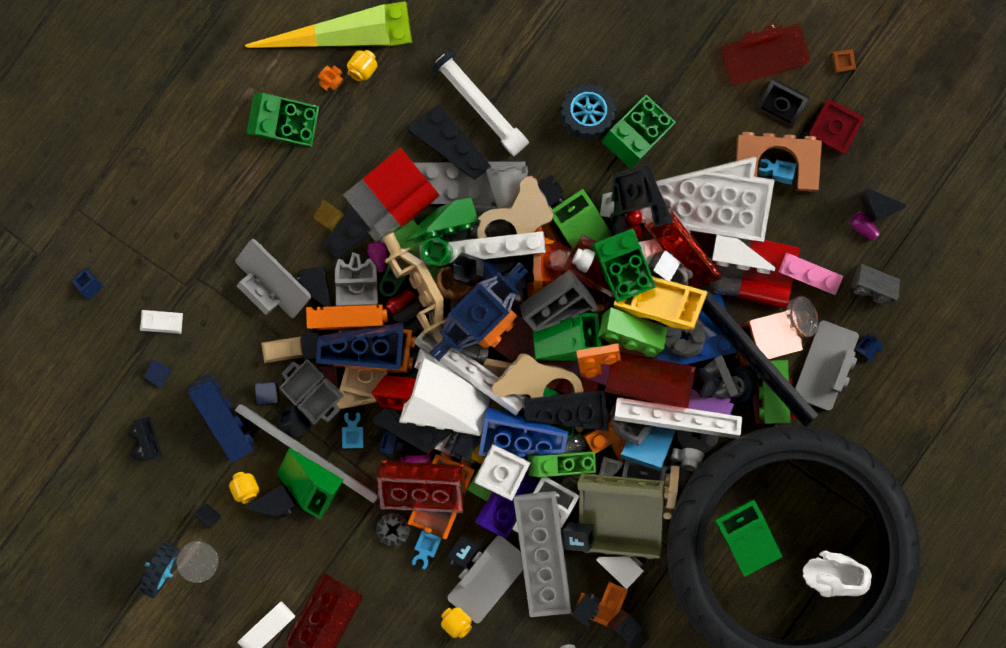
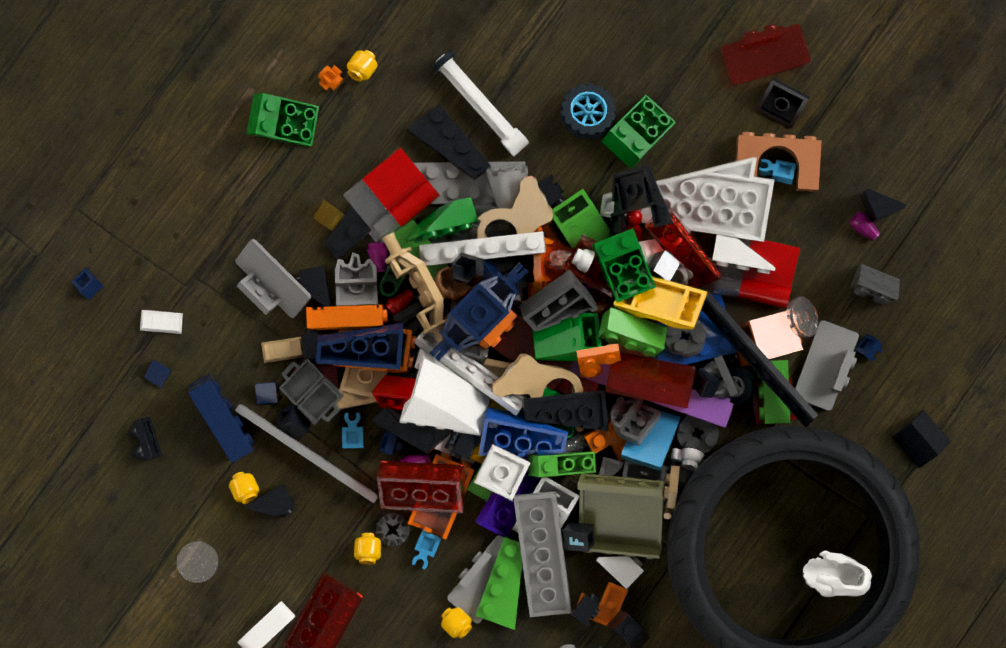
black wheel [139,542,179,598] -> none
black slope [194,504,221,528] -> none
lime plate [245,1,412,48] -> none
green slope [277,448,344,520] -> none
green wheel [421,237,453,266] -> none
black brick [447,535,479,569] -> none
white plate [614,398,742,439] -> none
green slope [714,499,782,577] -> none
bright pink plate [778,253,843,295] -> none
dark red plate [808,98,864,155] -> none
dark orange tile [832,49,856,73] -> none
none -> yellow head [354,533,381,564]
none -> bright green wing [476,537,522,630]
none -> black slope [892,410,951,468]

